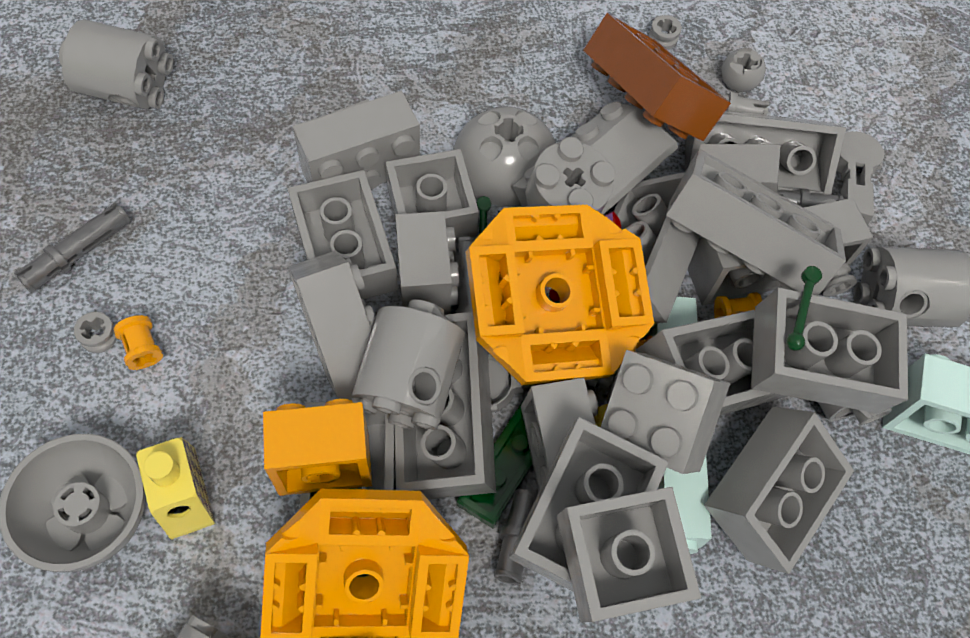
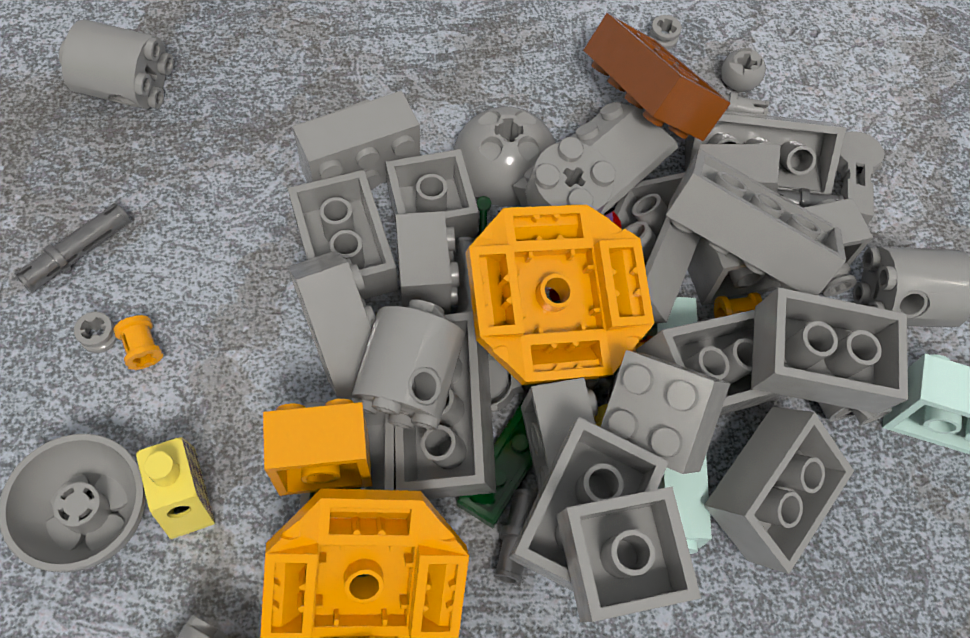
dark green hinge [786,266,822,351] -> none

